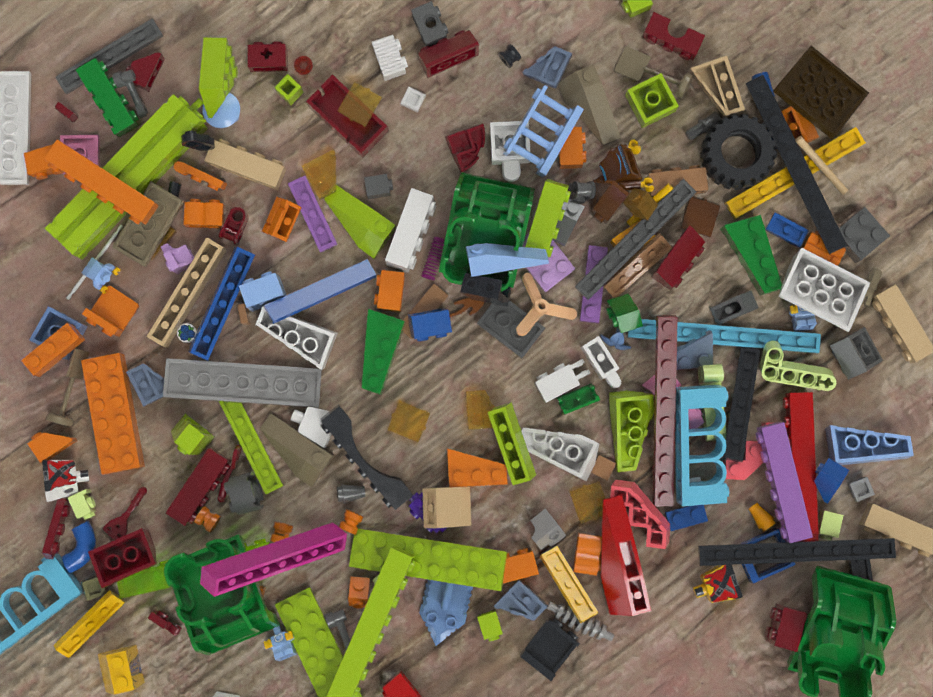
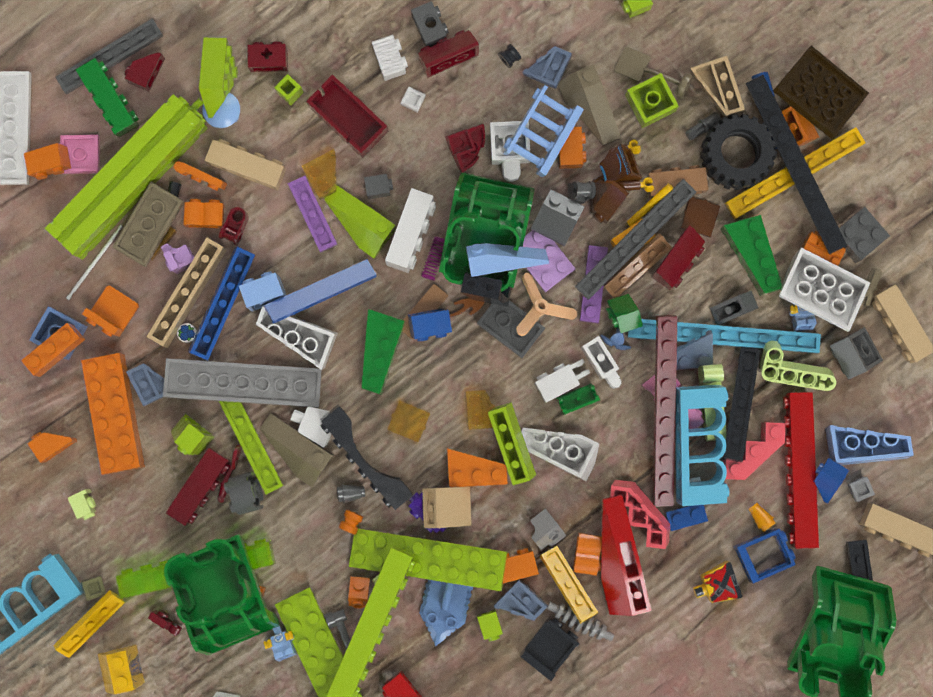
torso [42,460,89,502] -> none
dark red plate [42,498,71,560] -> none
orange brick [44,140,159,225] -> none
dark tan piece [46,348,90,427] -> none
dark red tile [55,102,78,122] -> none
blue cylinder [62,521,96,573] -> none
light blue piece [81,257,121,294] -> none
dark red slope [88,528,157,588] -> none
dark red piece [103,487,147,540] -> none
dark grey brick [112,69,148,118] -> none
black plate [181,131,215,151] -> none
orange wheel [194,506,221,533] -> none
dark pink brick [200,522,347,597] -> none
medium nougat tile [237,303,251,325] -> none
orange brick [261,197,302,242] -> none
orange wheel [270,521,294,542] -> none
clear red plate [294,56,313,75] -> none
clear yellow piece [338,82,382,127] -> none
orange brick [374,270,405,313] -> none
lime brick [525,179,571,258] -> none
clear yellow piece [570,482,605,524] -> none
medium nougat tile [591,455,616,481] -> none
lime wedge [609,390,654,472] -> none
pearl gold brick [624,188,658,220] -> none
dark red arch [642,12,705,61] -> none
black plate [698,538,896,566] -> none
medium lavender brick [756,422,813,543] -> none
blue plate [765,213,809,248] -> none
dark red brick [765,603,807,652] -> none
tan bar [795,136,848,195] -> none
yellowish green brick [818,510,844,540] -> none

